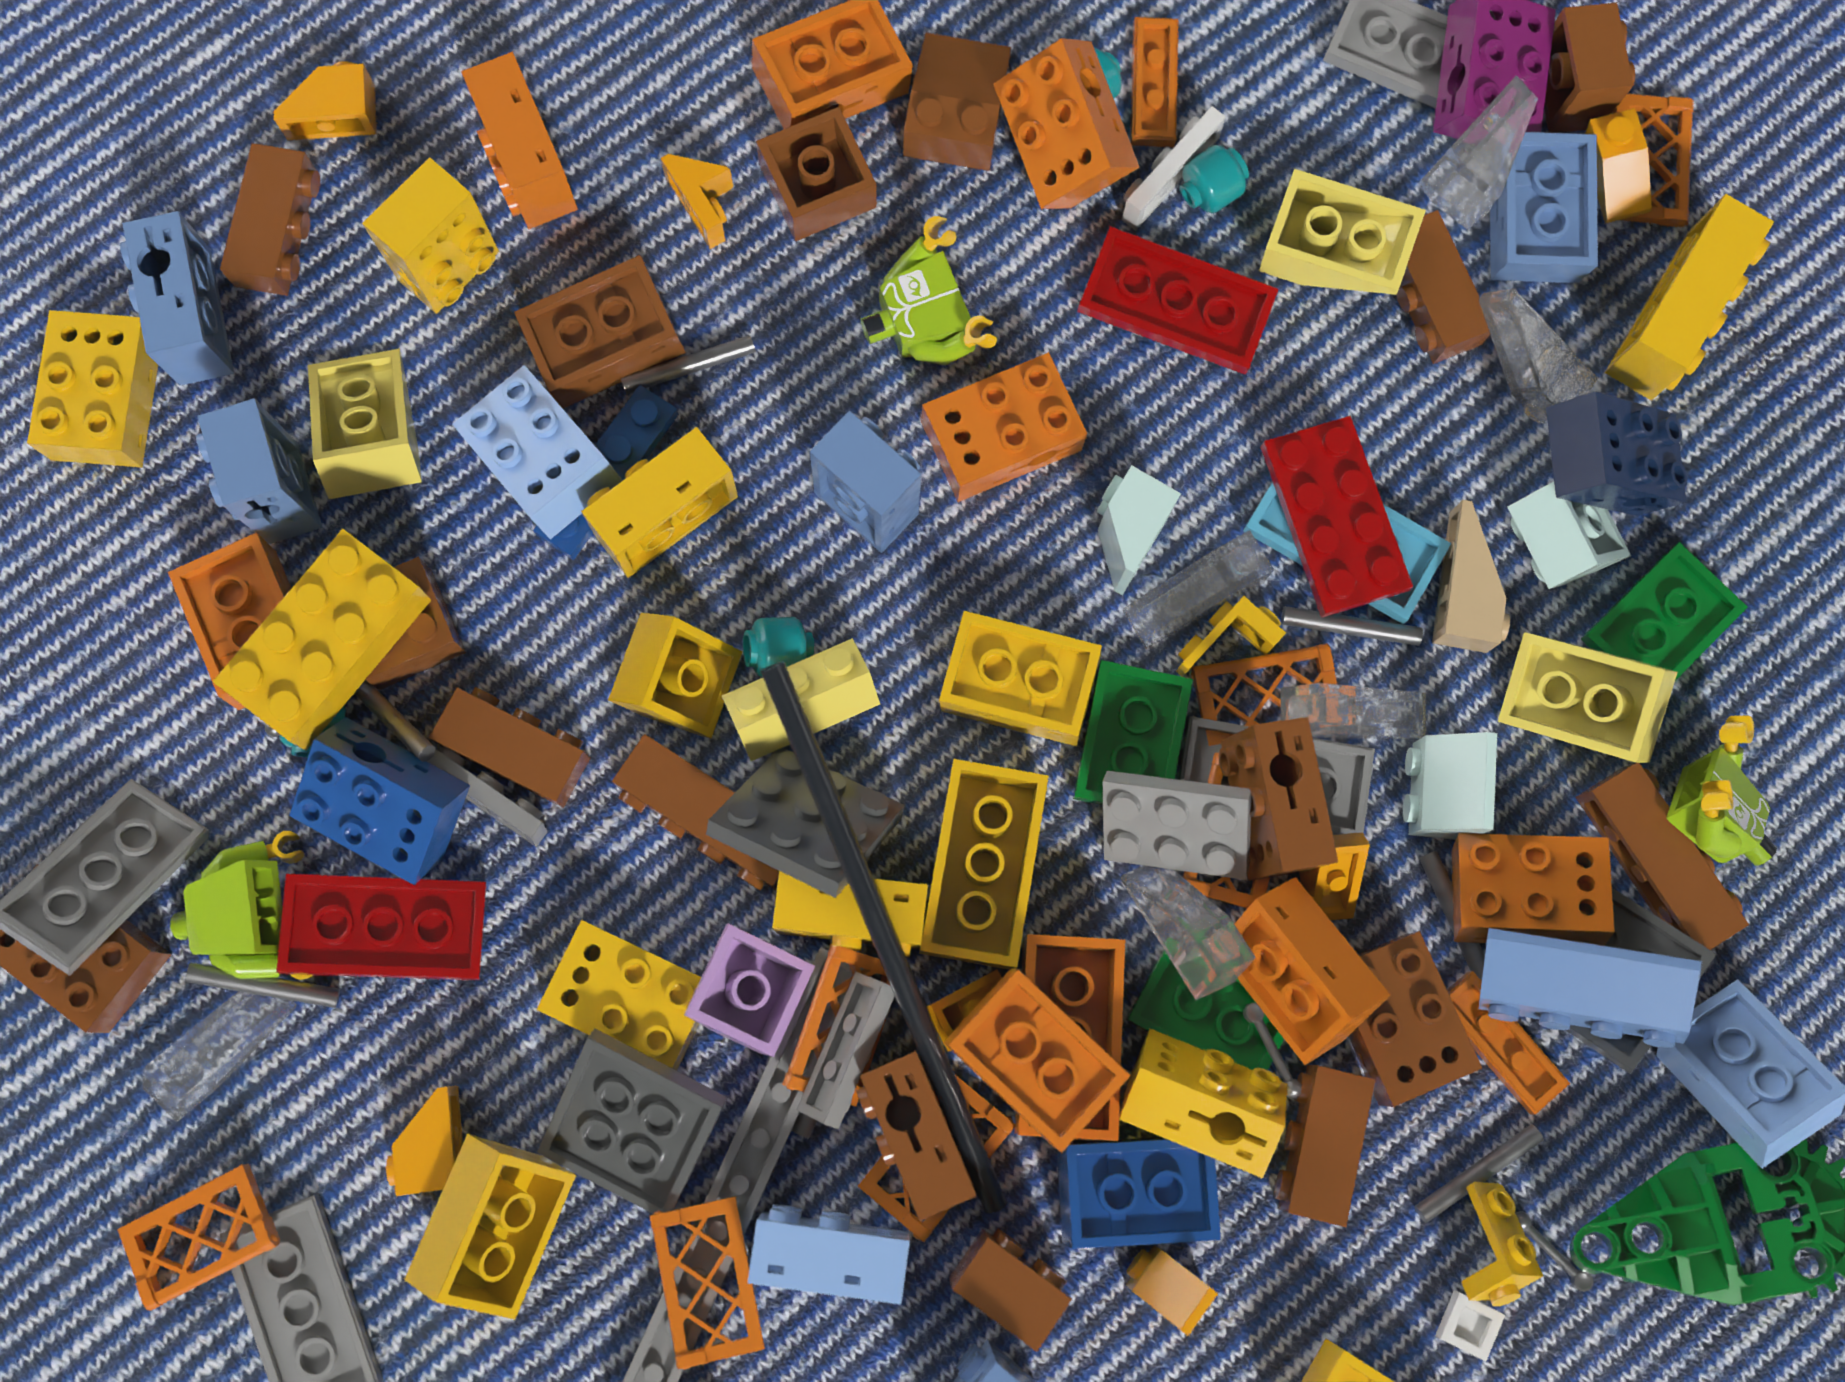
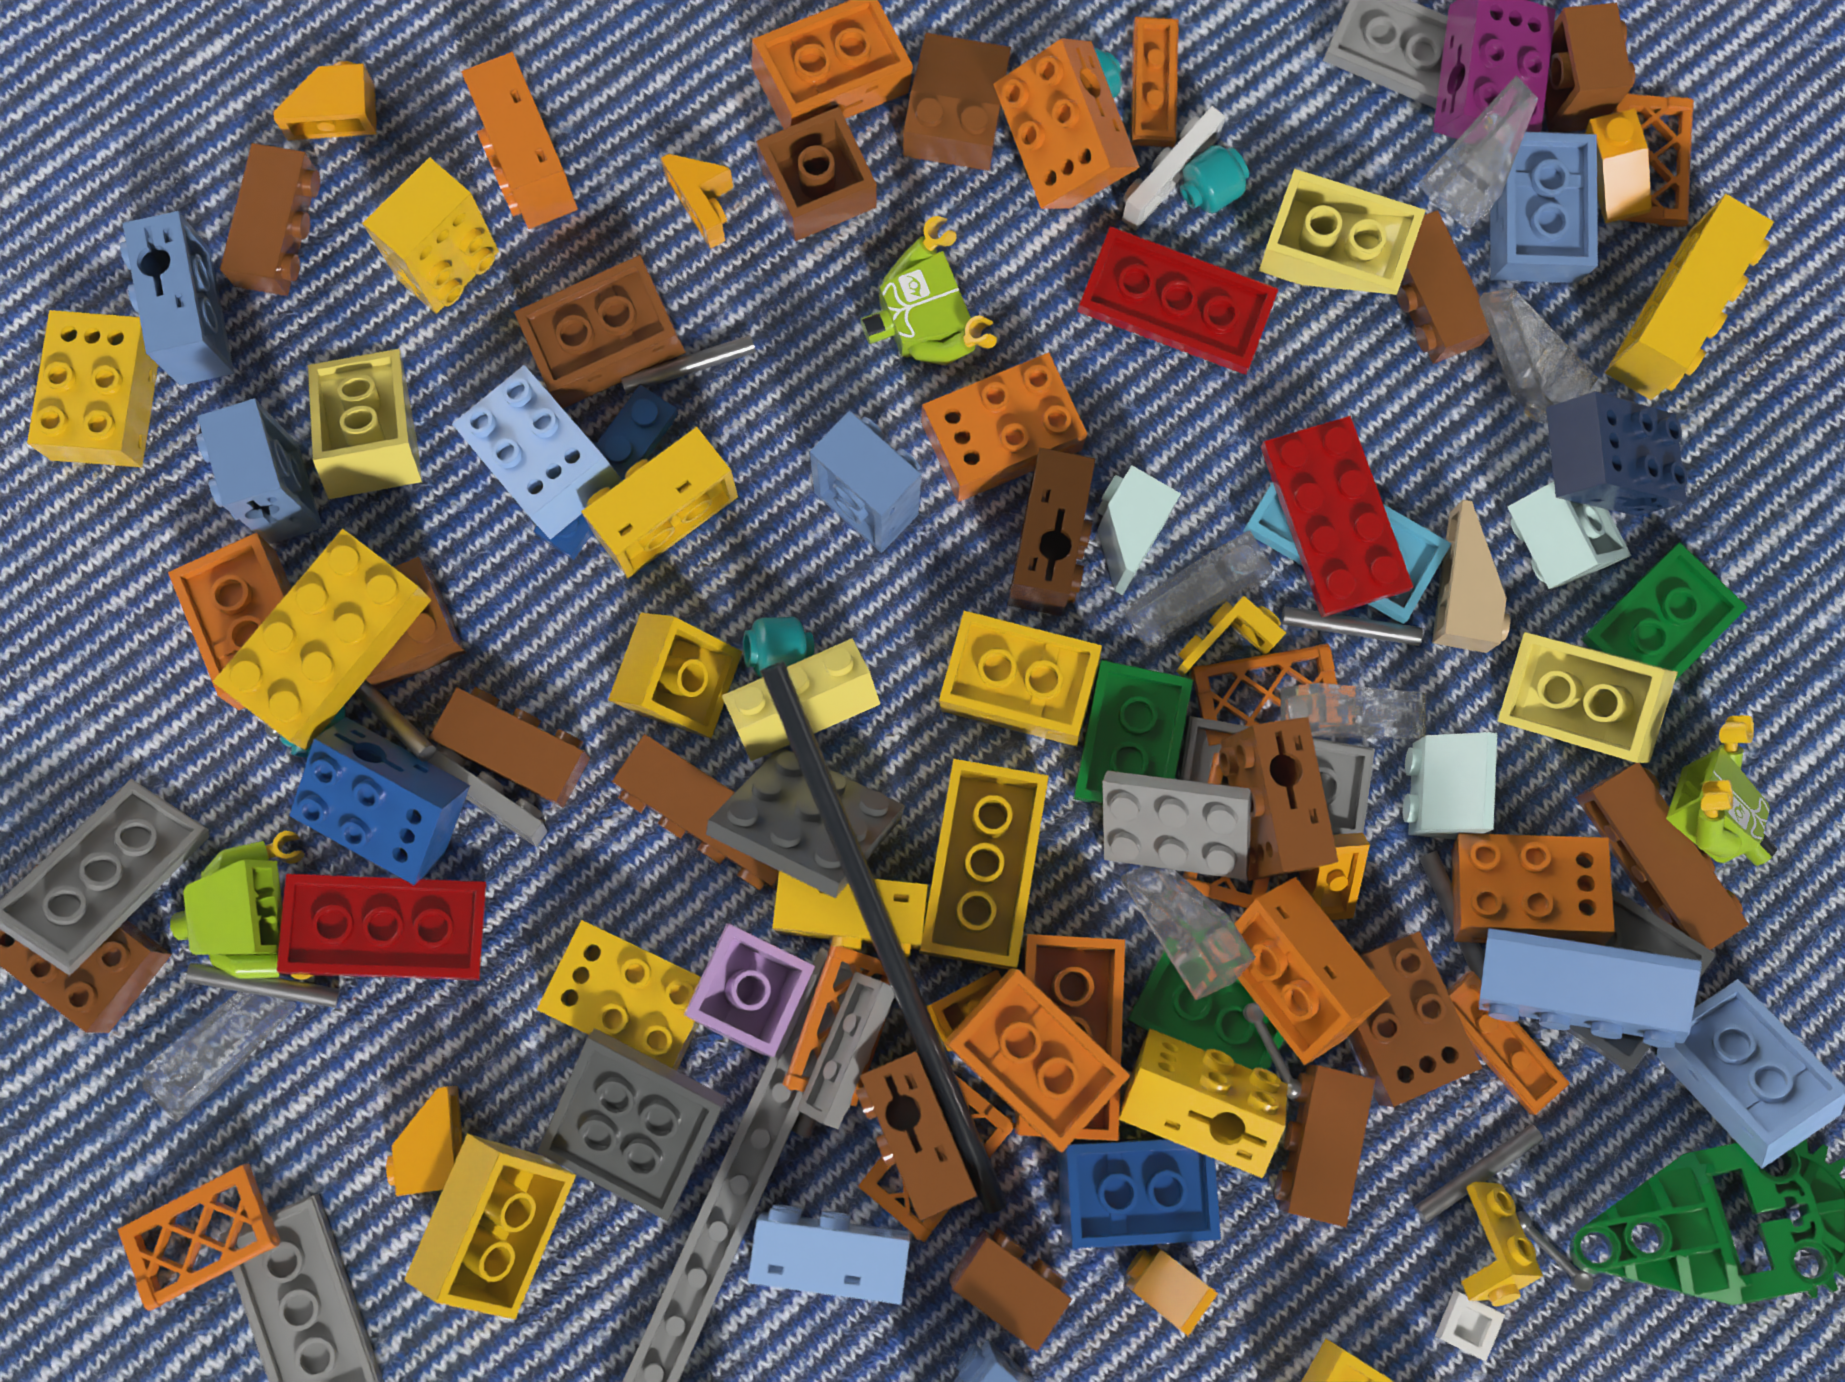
orange window [649,1196,765,1370] -> none
none -> reddish brown piece [1007,448,1096,616]

